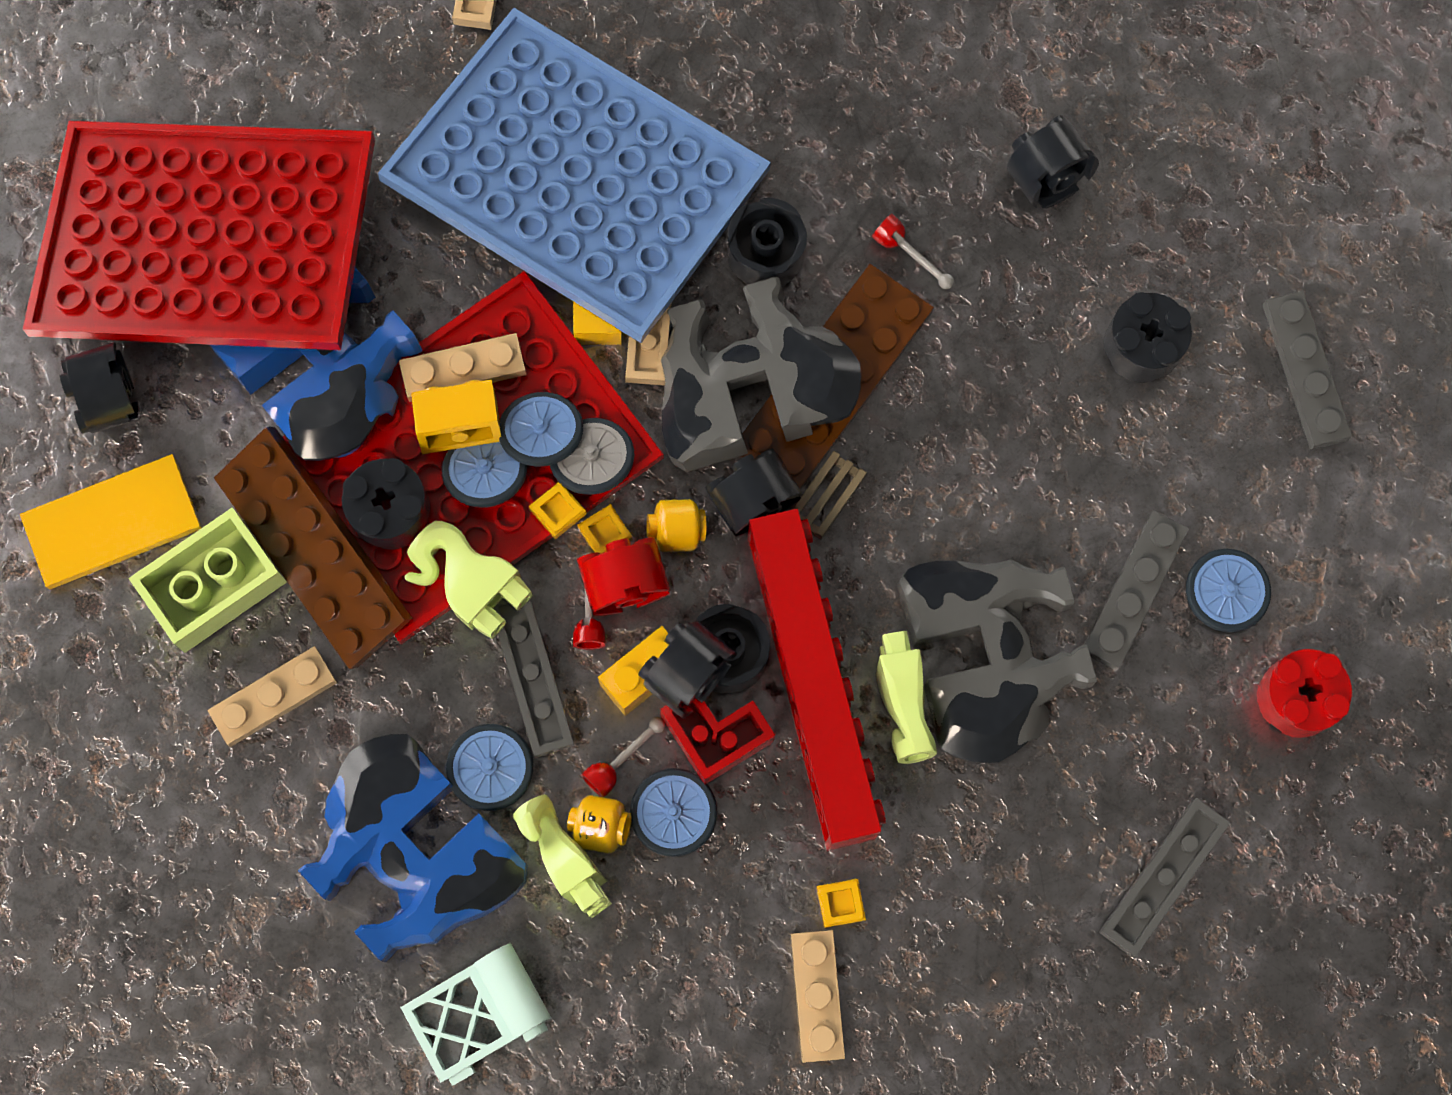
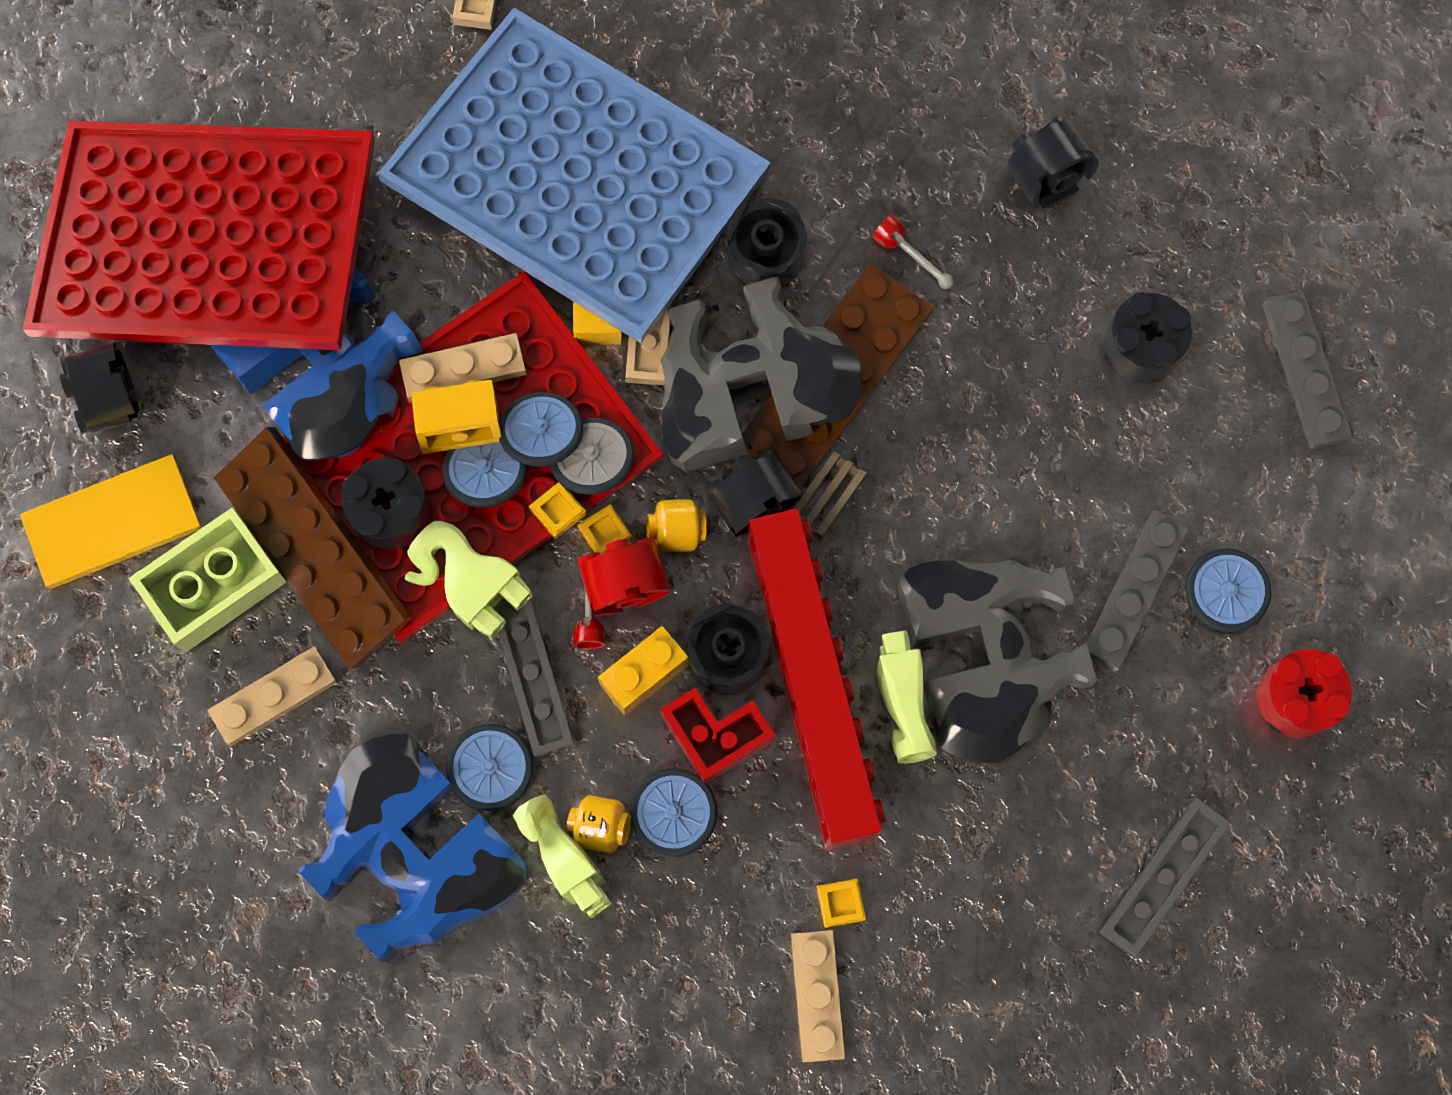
light aqua piece [400,943,551,1086] -> none
hinge [581,717,666,797] -> none
black brick [638,621,737,719] -> none

